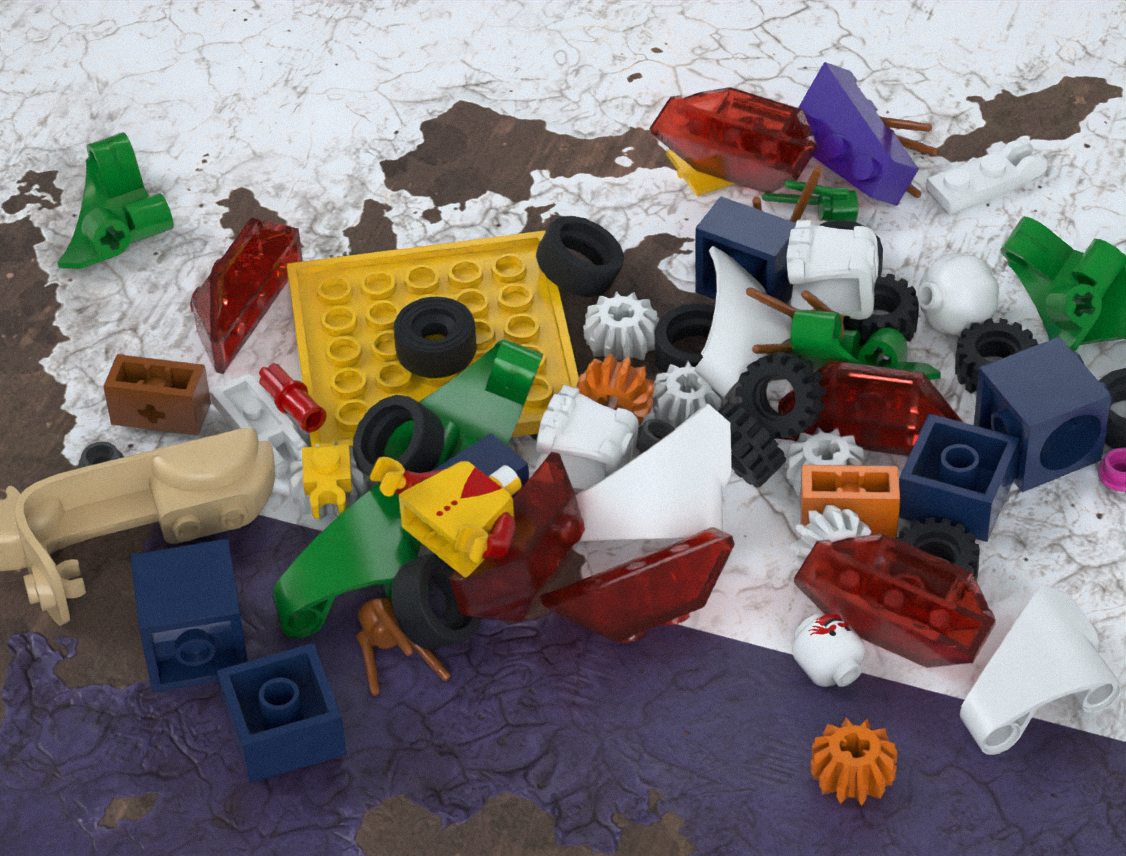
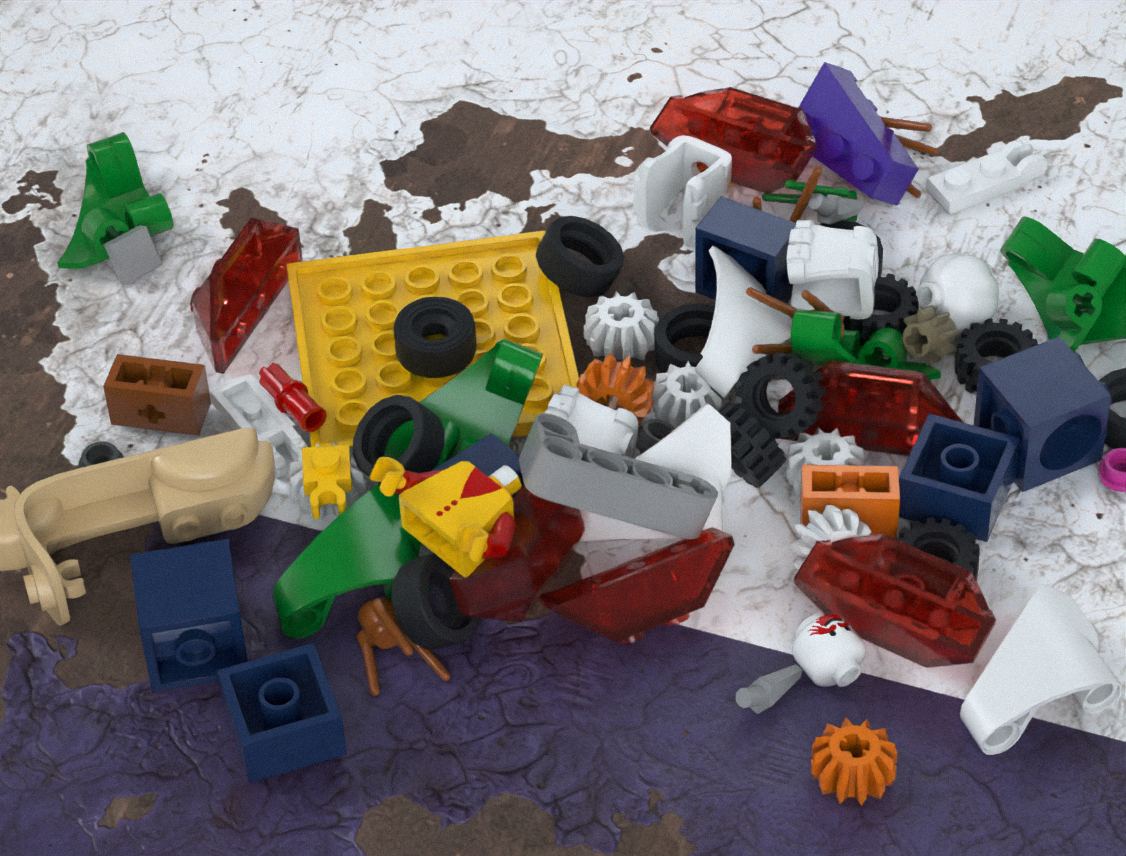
none -> light grey tile [103,225,163,284]
none -> light grey beam [519,413,718,539]
none -> white piece [633,135,732,247]
none -> light grey bar [736,664,803,714]
none -> light grey bar [808,193,865,225]
none -> dark tan gear [903,306,959,365]

